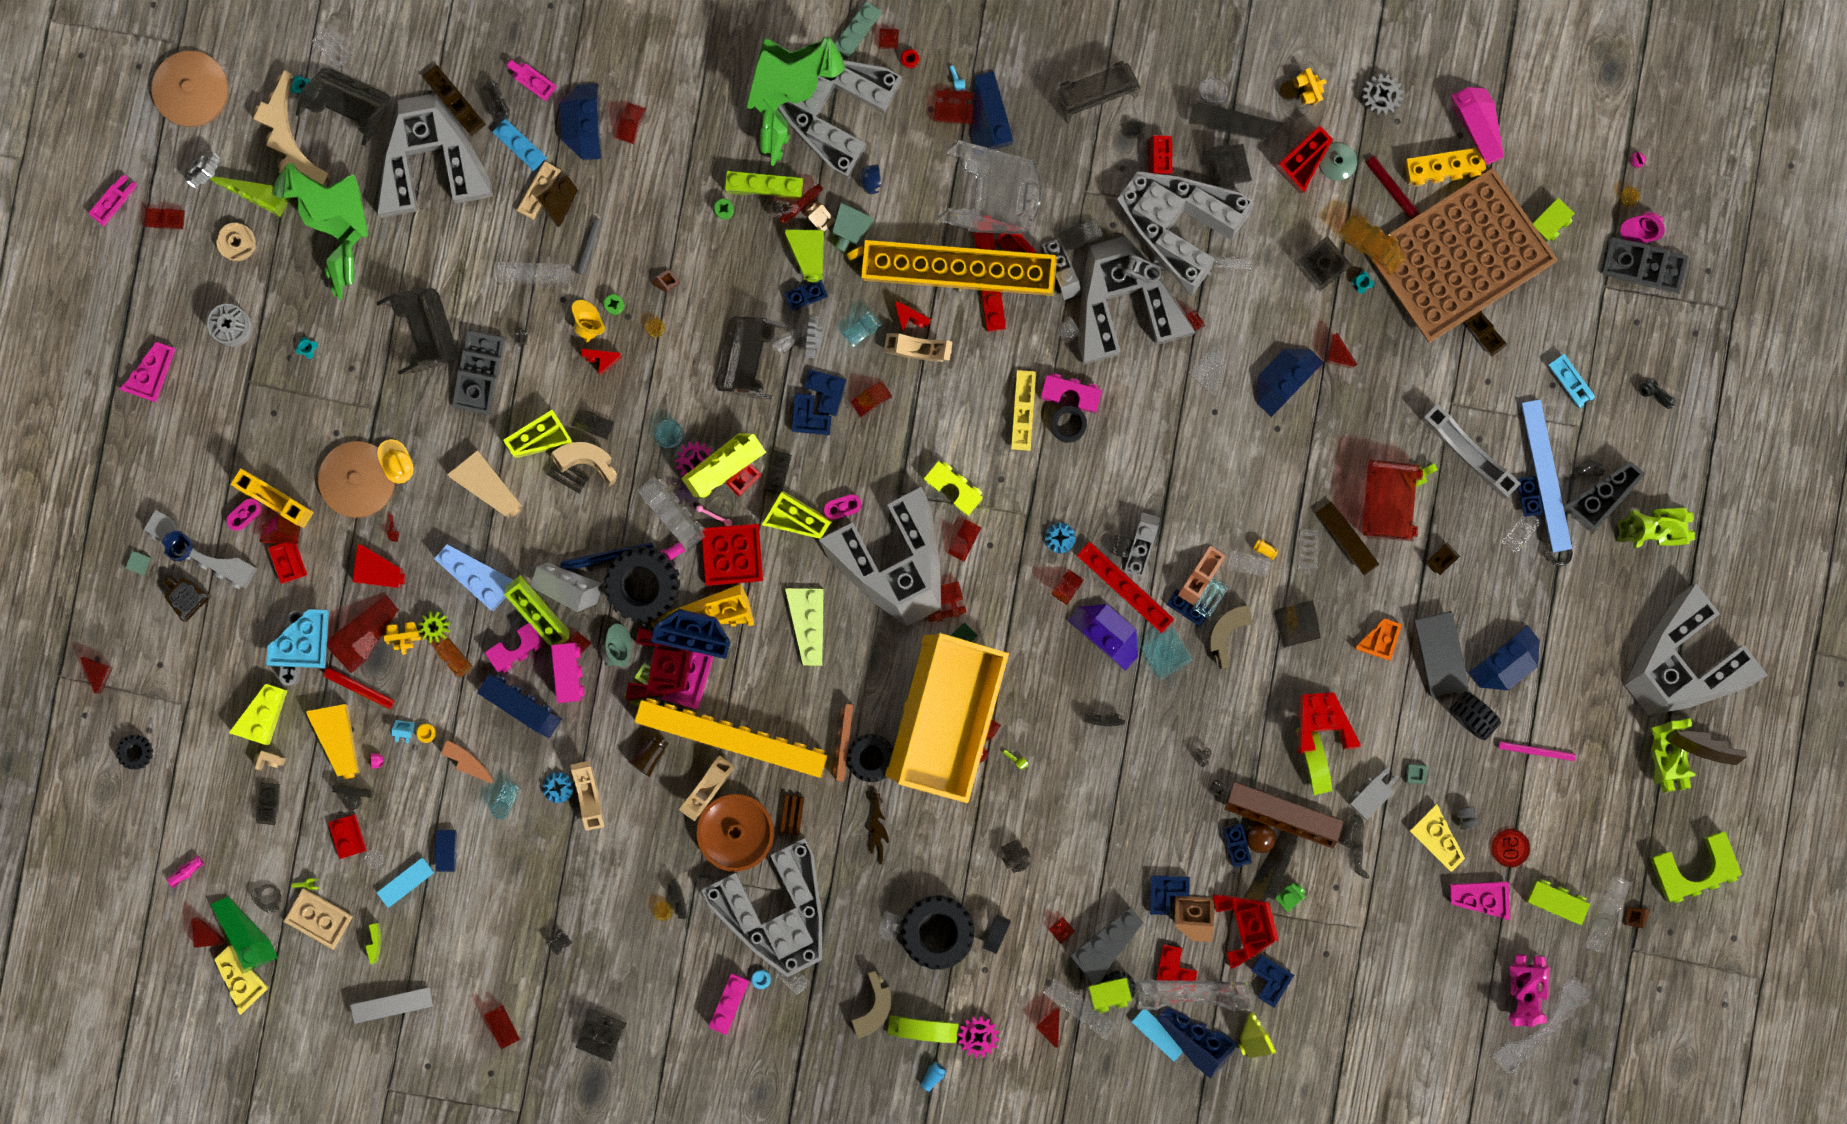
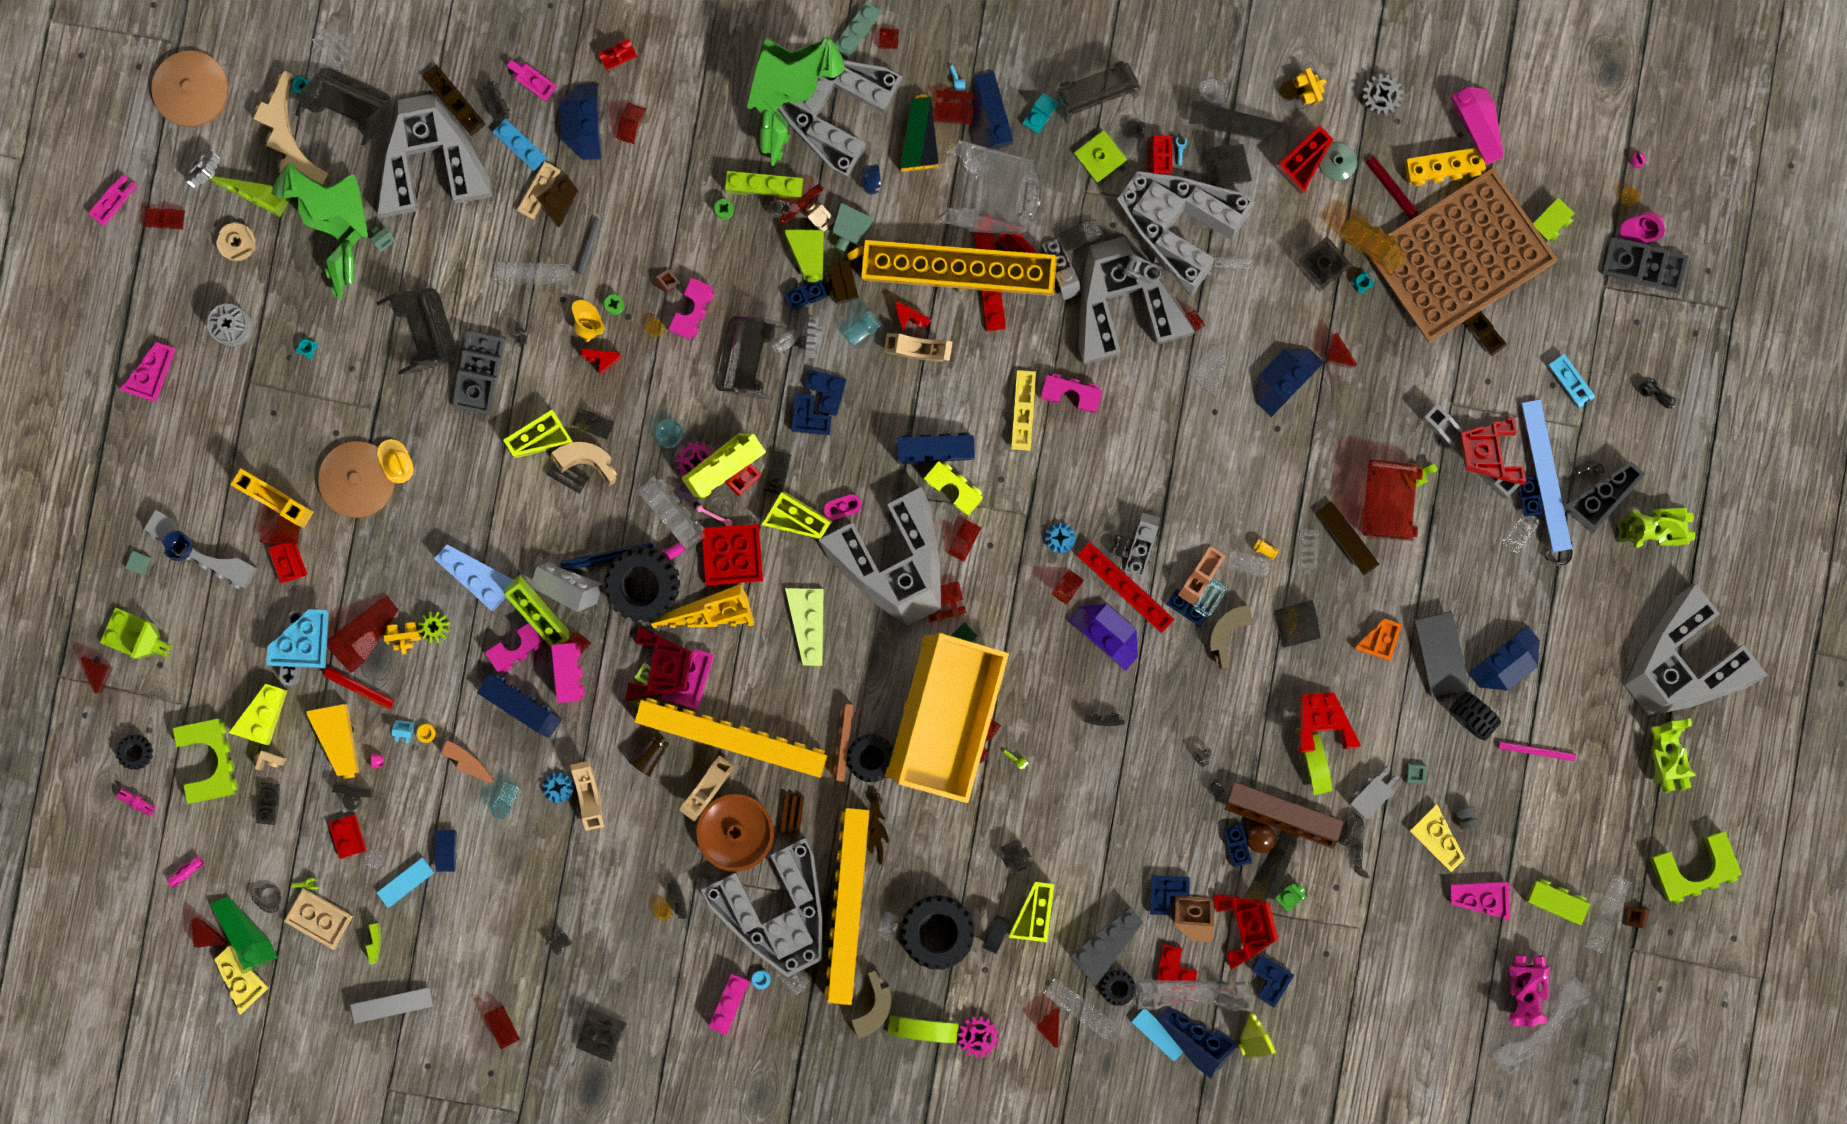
torso [163,576,212,622] -> none
dark pink plate [227,499,262,531] -> none
red slope [353,544,406,589] -> none
clear red hand [387,514,399,542] -> none
clear orange hinge [435,638,473,678] -> none
tan slope [447,450,522,518] -> none
sand green piece [600,624,631,667] -> none
dark blue wedge [651,609,731,659] -> none
clear red slope [851,381,893,418] -> none
red plate [900,49,919,68] -> none
dark azure cone [920,1062,947,1092] -> none
clear red tile [1048,916,1075,944] -> none
black tyre [1051,406,1087,443] -> none
clear slope [1057,316,1080,344] -> none
lime piece [1087,978,1132,1013] -> none
clear light blue plate [1141,628,1194,681] -> none
dark brown bracket [1427,543,1460,575] -> none
clear red piece [1491,829,1530,868] -> none
dark brown slope [1667,730,1747,765] -> none
none -> lime plate [100,608,173,659]
none -> dark pink pin [116,788,156,817]
none -> lime arch [173,719,238,804]
none -> sand green tile [371,226,396,252]
none -> red hips [598,39,638,71]
none -> dark pink arch [669,278,715,341]
none -> dark brown brick [824,260,859,305]
none -> yellow brick [825,808,870,1005]
none -> dark blue wedge [897,432,975,464]
none -> dark green slope [901,95,939,172]
none -> neon yellow wedge [1008,881,1054,942]
none -> teal slope [1022,93,1059,135]
none -> lime plate [1074,130,1127,184]
none -> medium azure hand [1175,137,1187,165]
none -> red wing [1460,417,1526,485]

